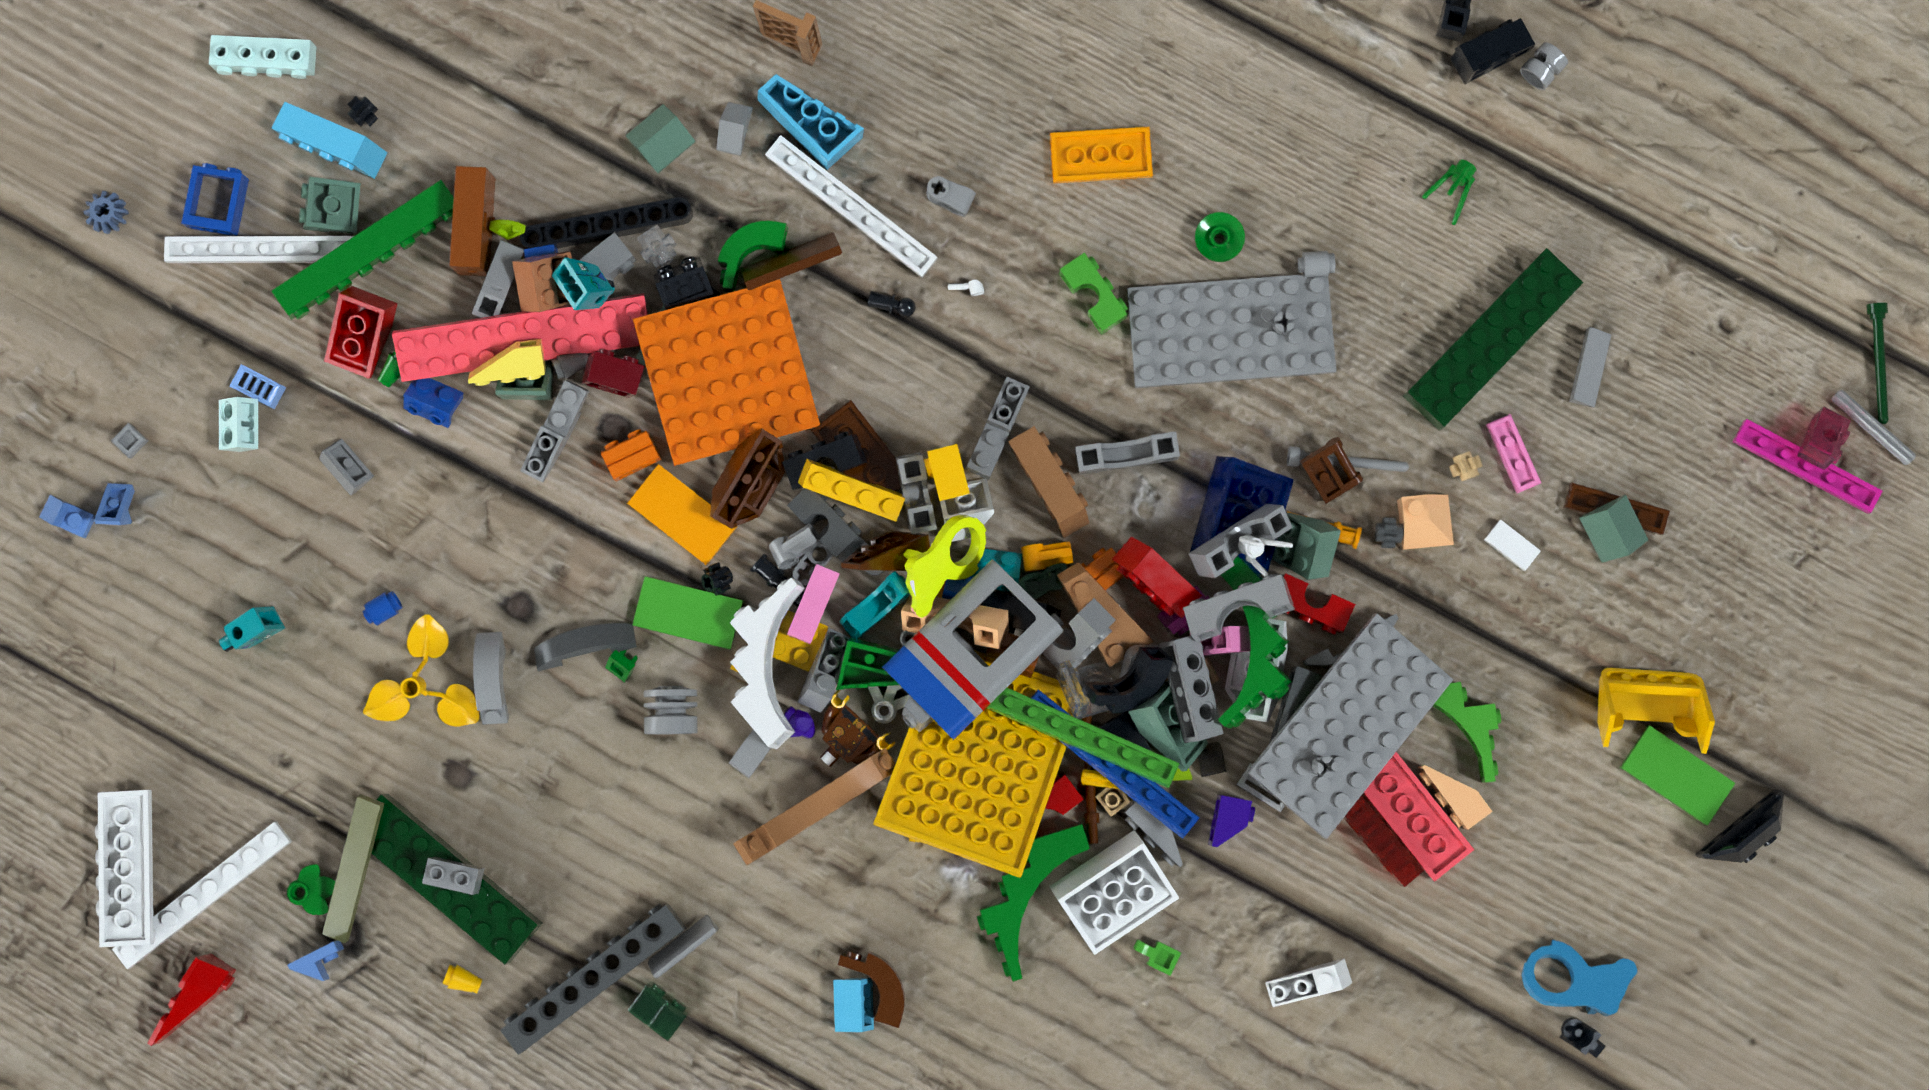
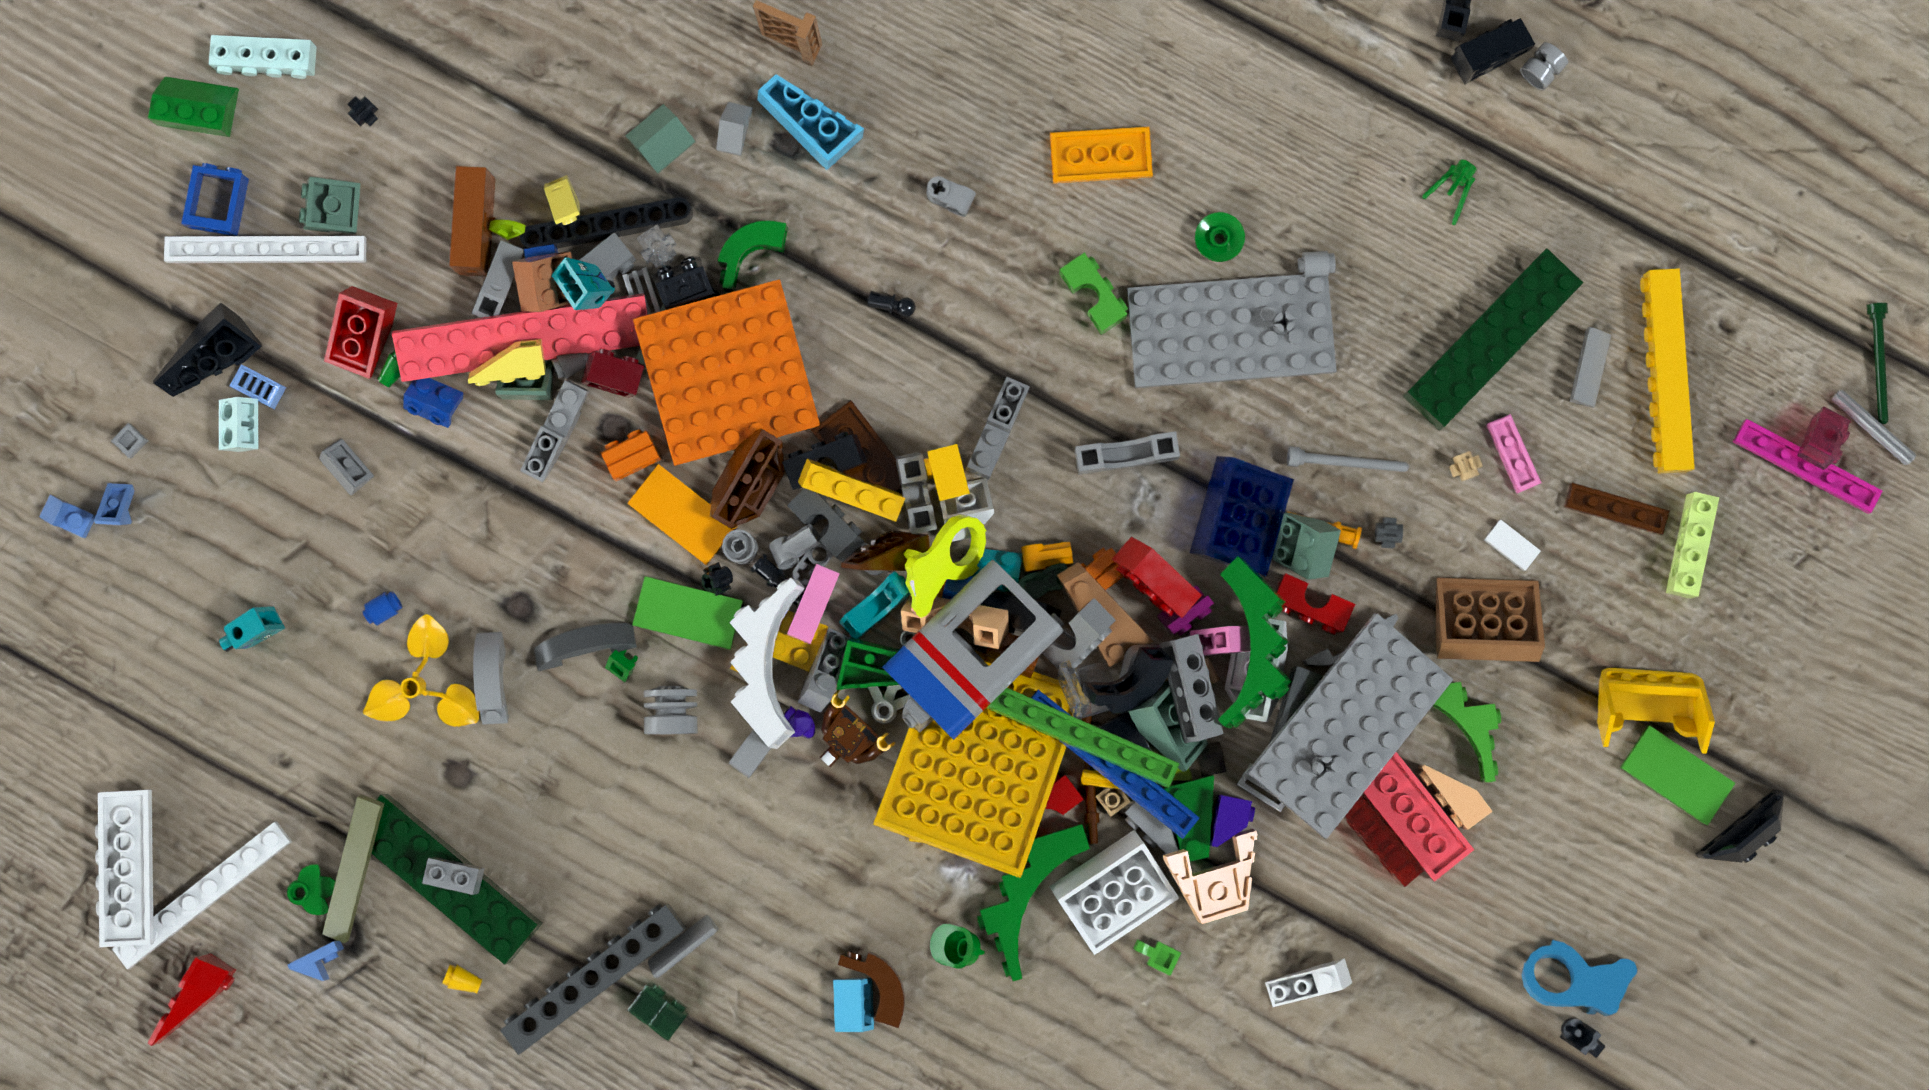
sand blue gear [83,191,129,234] -> none
green brick [271,180,454,320] -> none
medium azure wedge [272,102,387,179] -> none
medium nougat arch [733,748,895,865] -> none
reddish brown tile [741,232,842,290] -> none
white plate [765,135,938,278] -> none
white hand [948,280,984,296] -> none
medium nougat wedge [1008,426,1089,538] -> none
light grey arch [1183,574,1295,642] -> none
light grey arch [1189,504,1293,578] -> none
white plant [1238,535,1293,577] -> none
reddish brown plate [1300,437,1363,504] -> none
light nougat slope [1397,494,1454,550] -> none
sand green slope [1579,495,1648,563] -> none
none -> green slope [148,76,239,137]
none -> black wedge [153,303,262,397]
none -> light yellow slope [544,175,580,225]
none -> white tile [622,267,661,315]
none -> light grey wheel [722,529,758,565]
none -> green piece [930,924,985,969]
none -> green wedge [1163,775,1214,862]
none -> light nougat wing [1163,829,1257,924]
none -> medium nougat slope [1435,578,1545,662]
none -> yellow brick [1640,268,1695,474]
none -> yellowish green brick [1666,492,1719,599]

